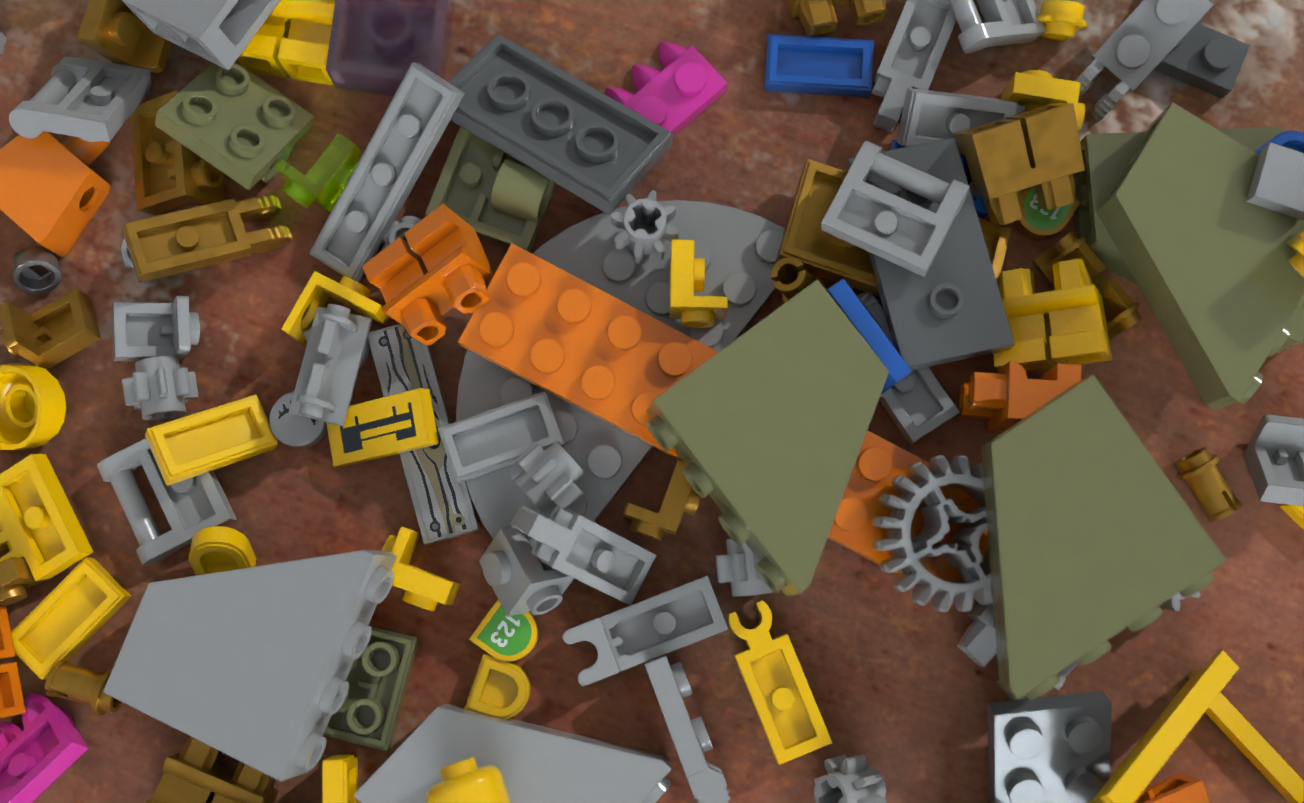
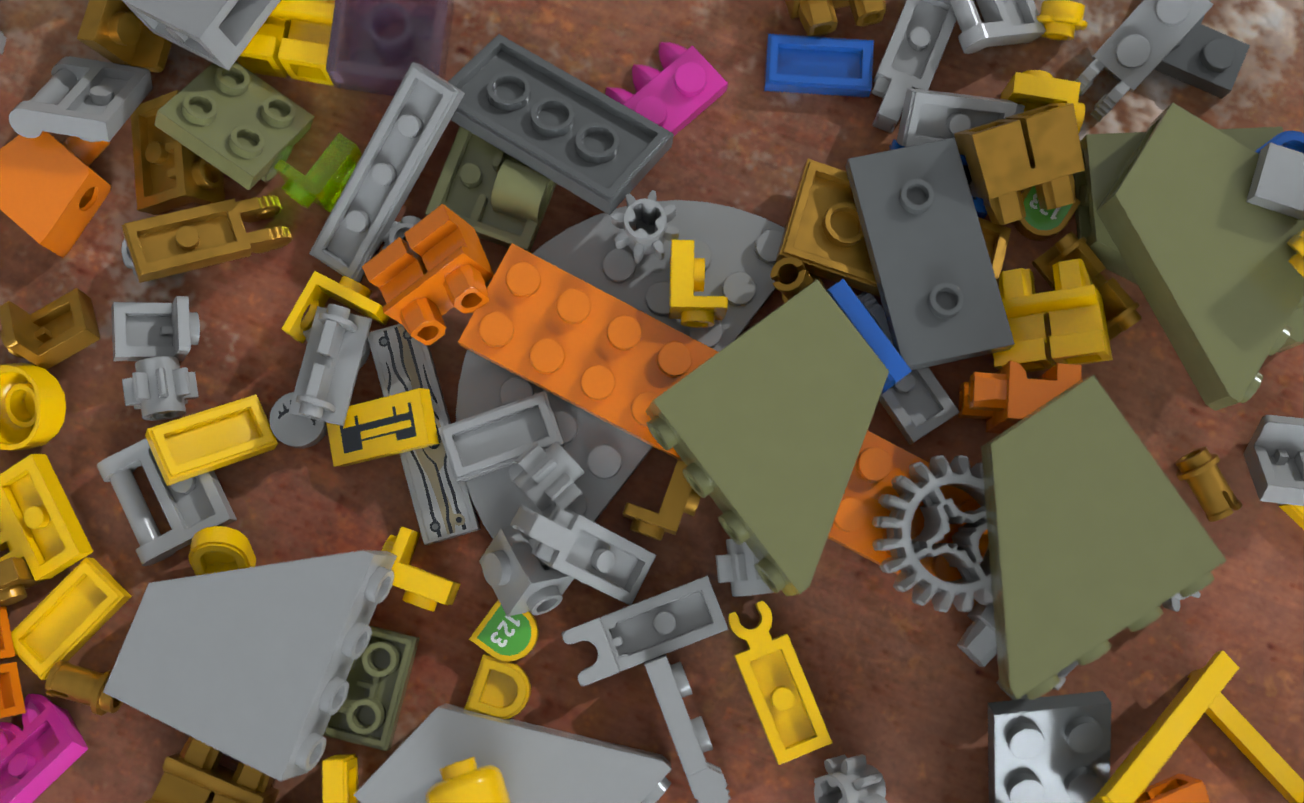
flat silver hinge [12,245,61,294] -> none
light grey plate [821,141,970,277] -> none

